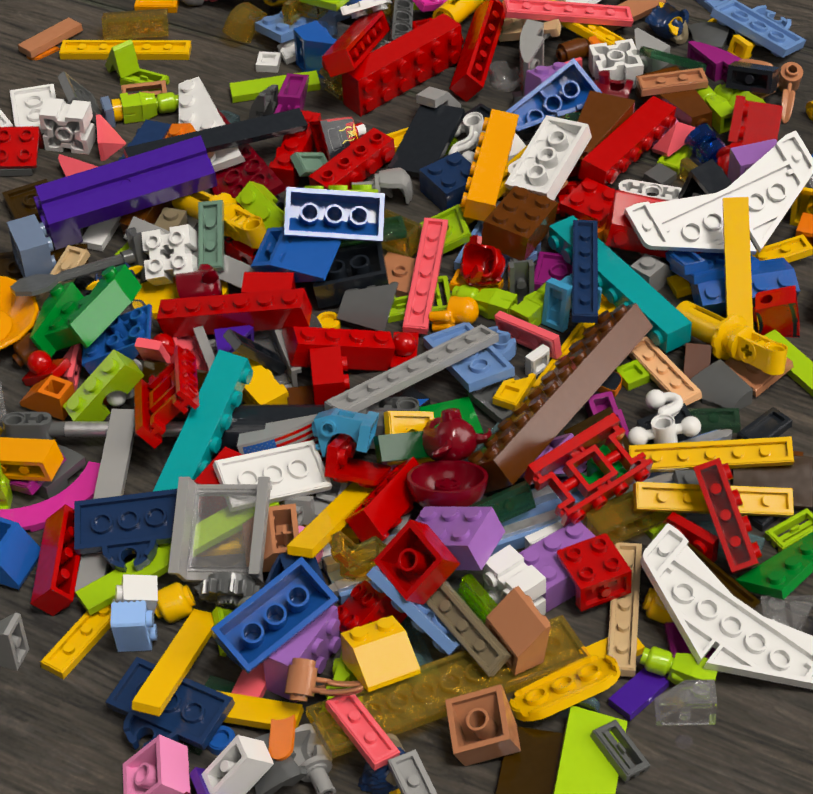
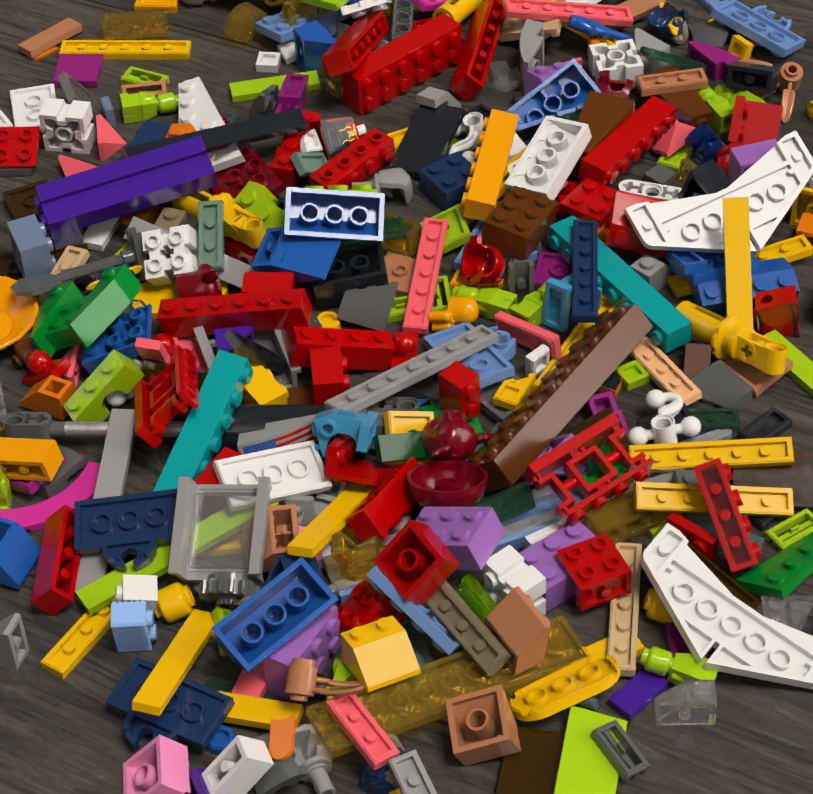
lime slope [105,39,139,78] -> none
yellow tile [111,98,123,122] -> none
reddish brown brick [556,38,589,63] -> none
none -> magenta tile [53,54,104,88]
none -> white tile [300,129,323,152]
none -> red brick [438,360,480,422]
none -> blue animal [568,14,635,42]

